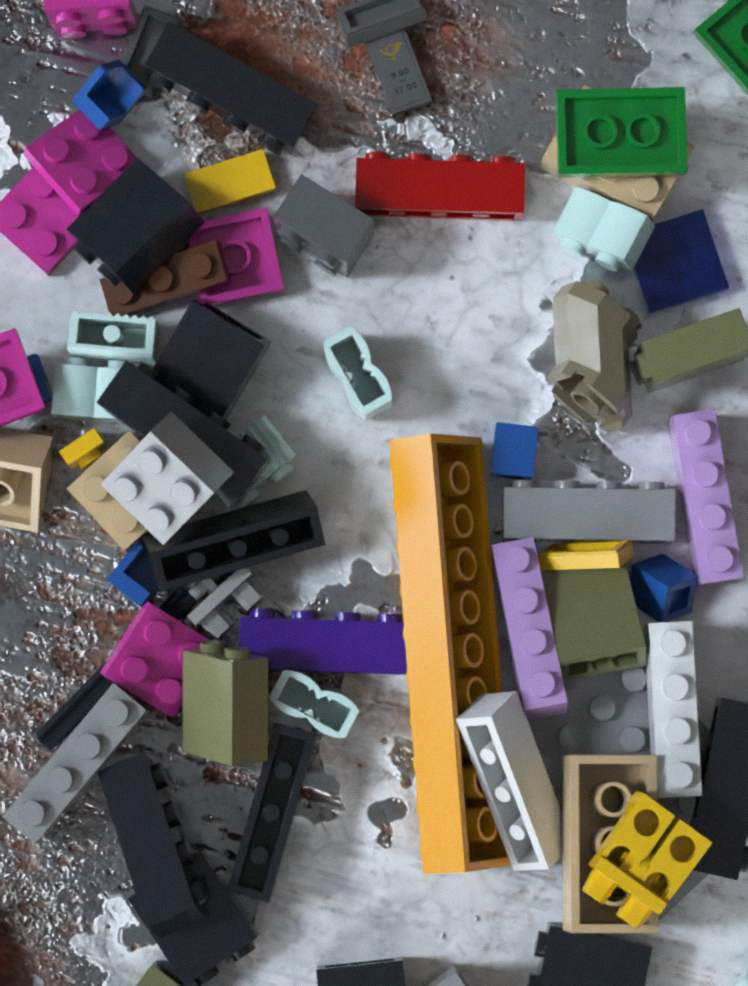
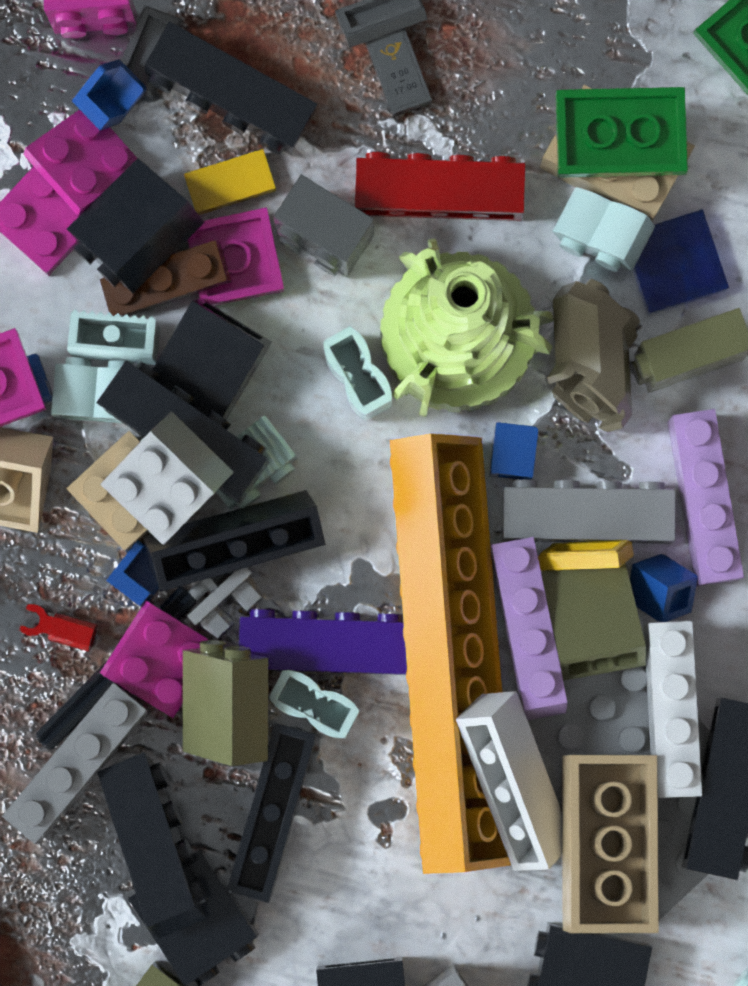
yellow plate [59,428,108,470] -> none
yellow hips [582,791,712,929] -> none
none -> red bar [19,604,98,652]
none -> yellowish green cone [380,239,554,417]

